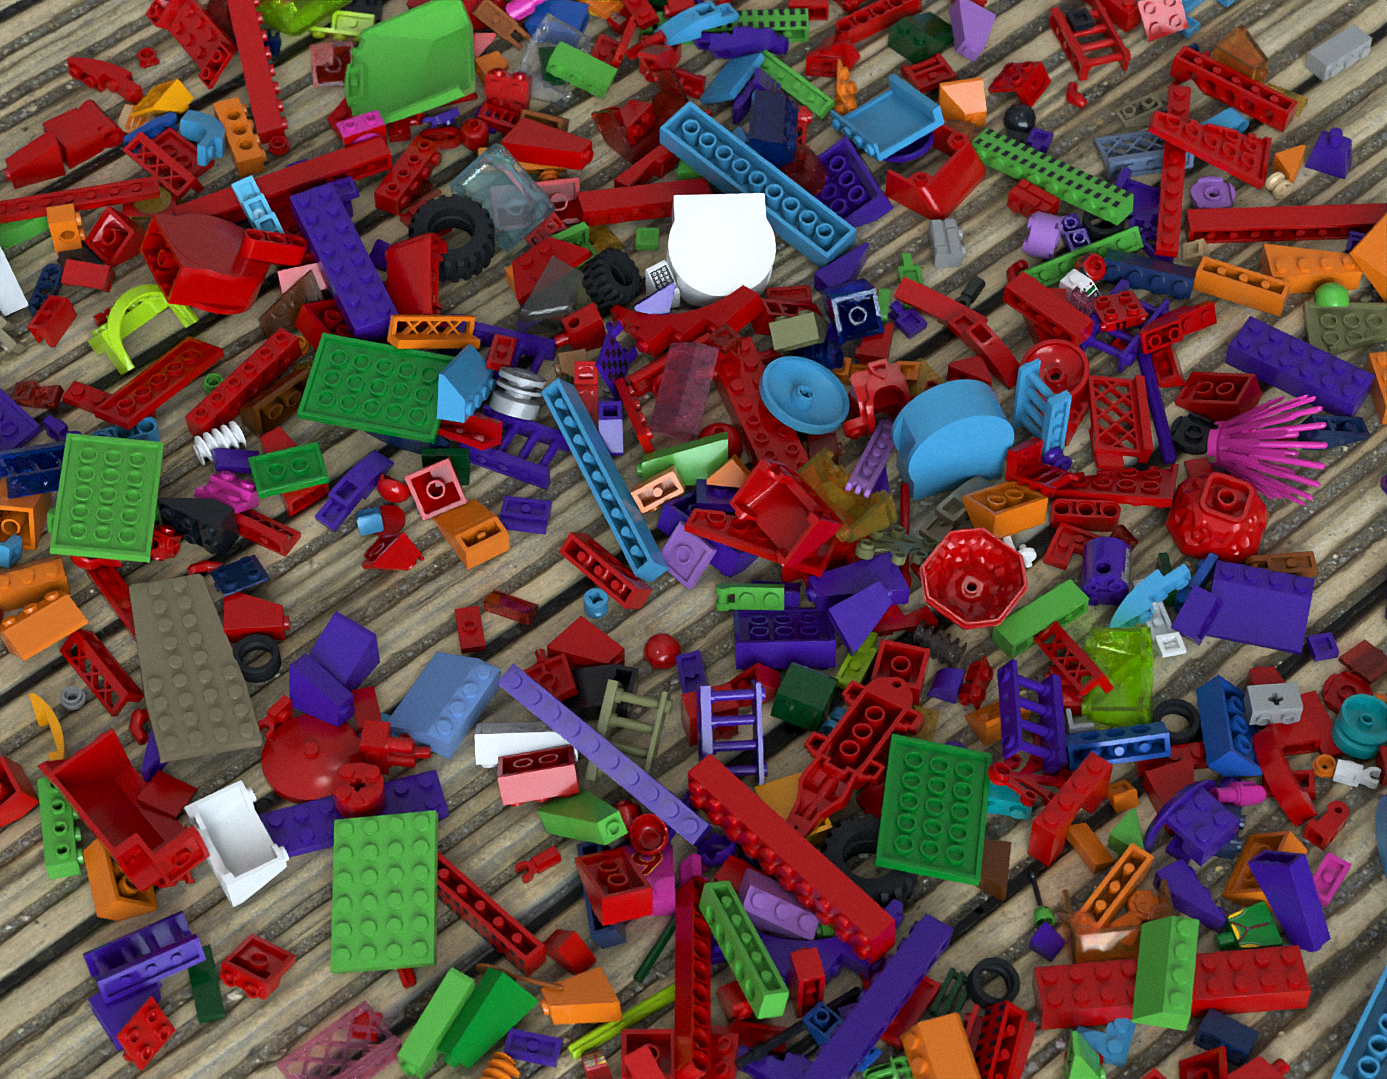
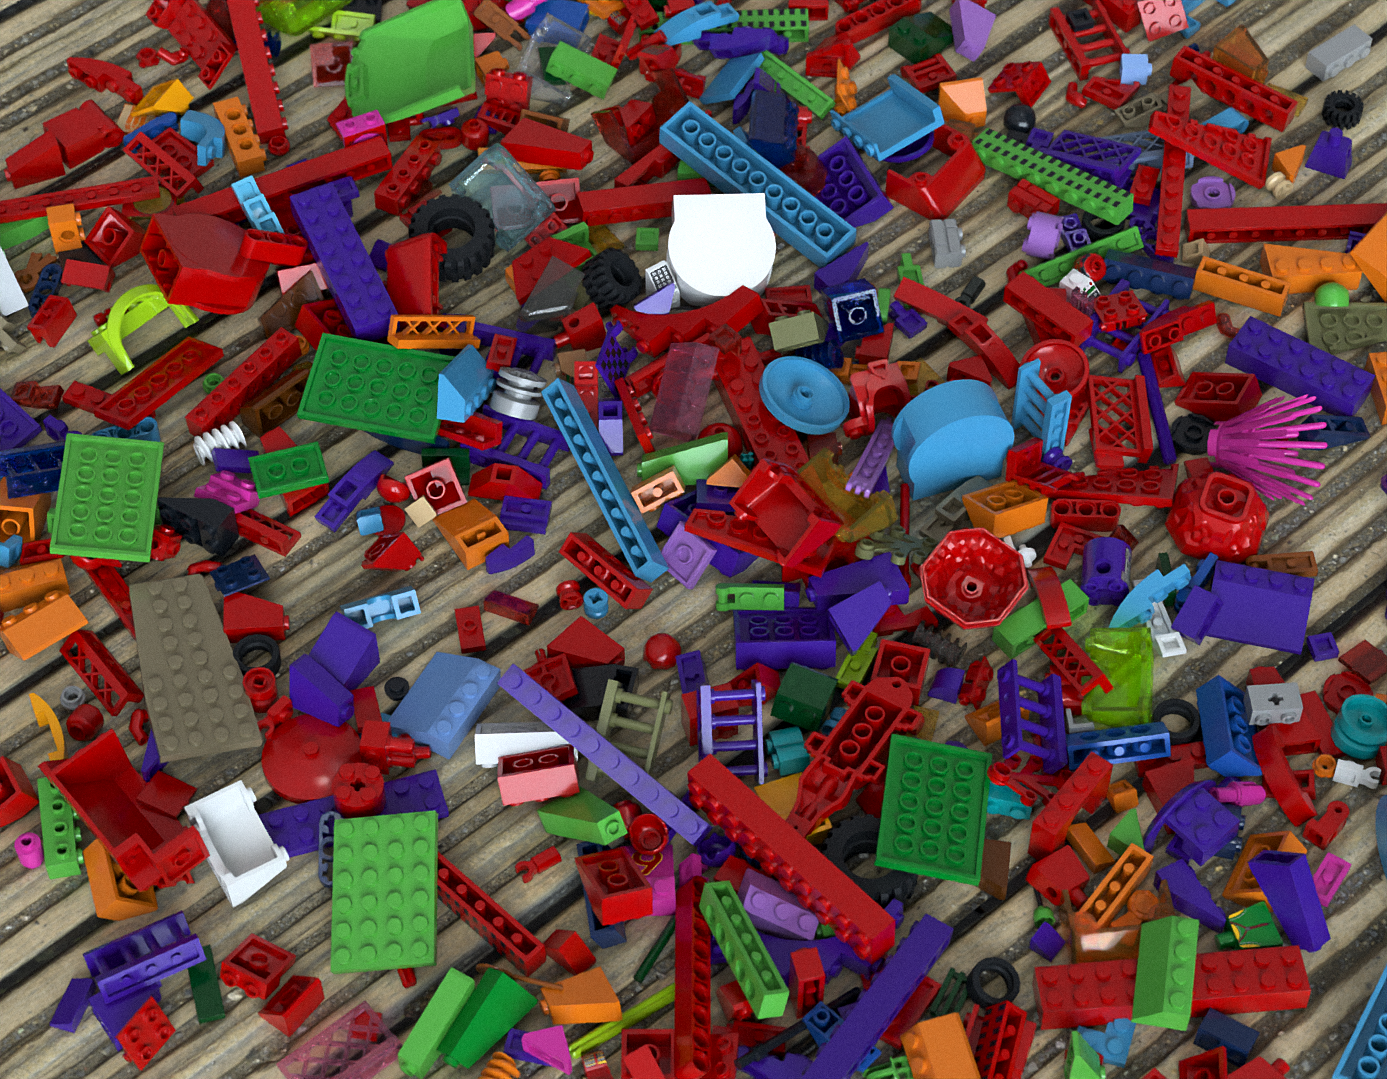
none -> dark orange piece [14,252,57,293]
none -> dark pink brick [14,832,45,868]
none -> red slope [19,538,65,565]
none -> dark purple slope [49,978,97,1033]
none -> red head [66,704,104,741]
none -> red arm [156,47,189,65]
none -> red wheel [243,667,279,713]
none -> red slope [258,975,325,1038]
none -> dark blue beam [318,811,342,888]
none -> dark azure arch [340,586,421,629]
none -> black plate [384,677,410,701]
none -> tan slope [405,495,438,528]
none -> red slope [468,463,543,501]
none -> dark purple slope [485,535,535,574]
none -> dark pink slope [522,1025,572,1075]
none -> red wheel [556,580,584,610]
none -> teal piece [741,452,754,470]
none -> teal brick [765,726,810,776]
none -> red torso [1025,845,1090,910]
none -> red slope [1026,566,1072,630]
none -> dark purple fence [1038,130,1141,187]
none -> red wing [1082,76,1141,110]
none -> light blue brick [1119,54,1152,85]
none -> red plate [1130,164,1160,206]
none -> clear red arm [1216,313,1240,339]
none -> black tyre [1322,90,1364,130]

